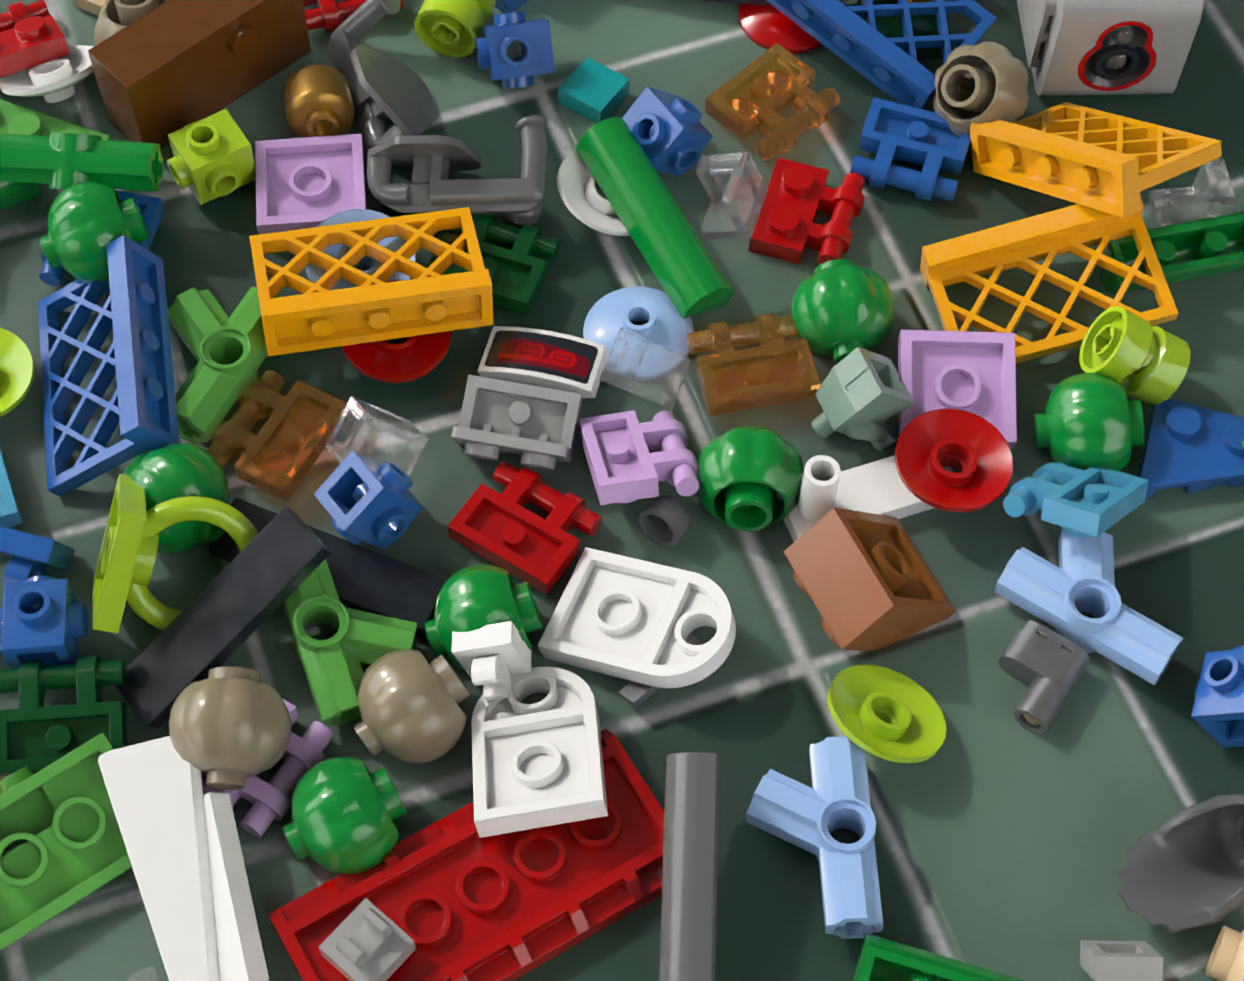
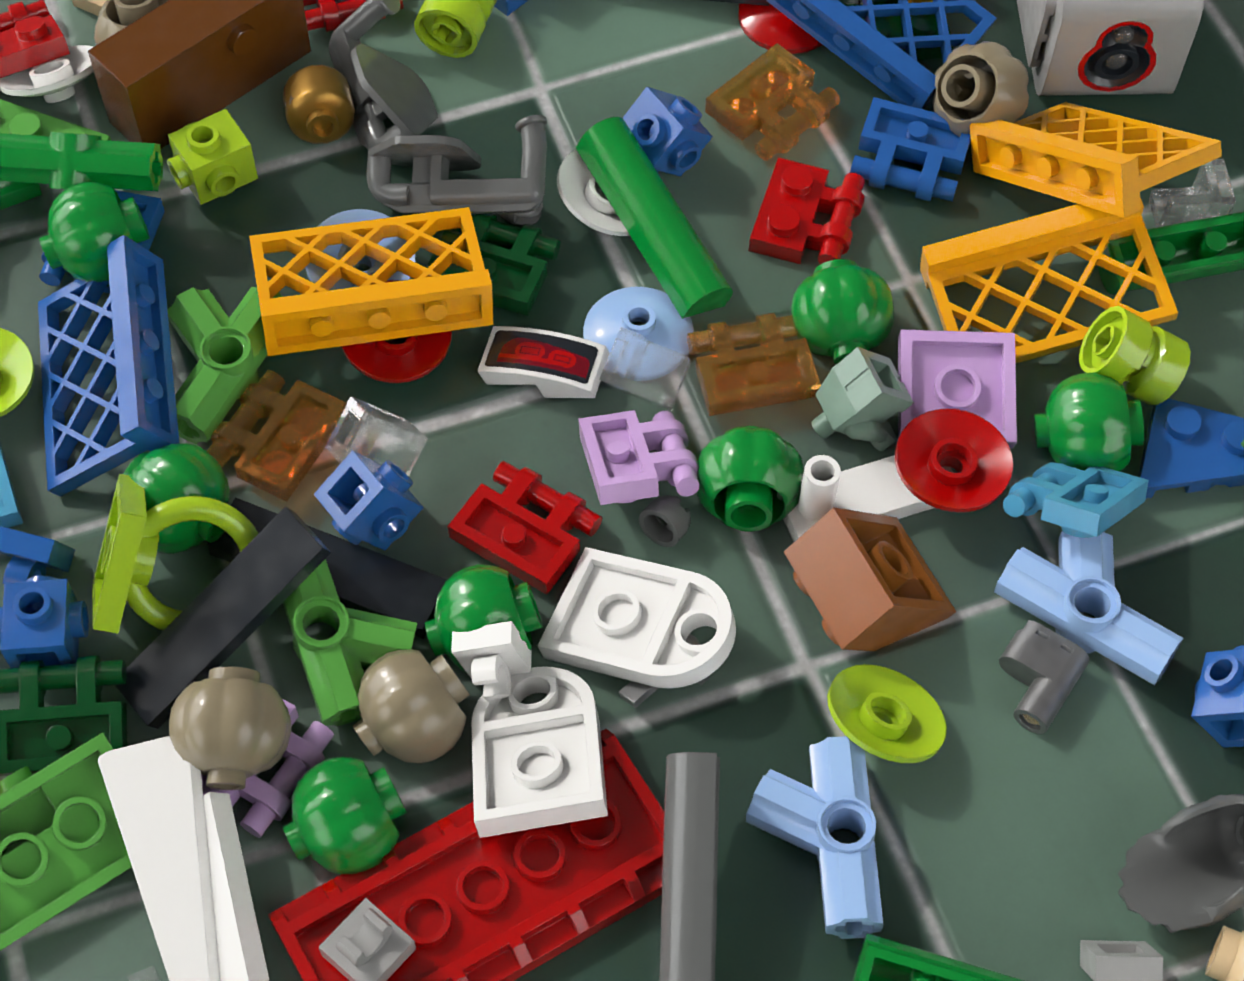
lavender plate [255,134,367,234] -> none
light grey bracket [451,375,583,471] -> none
blue brick [475,11,556,89] -> none
teal tile [558,57,630,123] -> none
clear panel [695,152,769,240] -> none

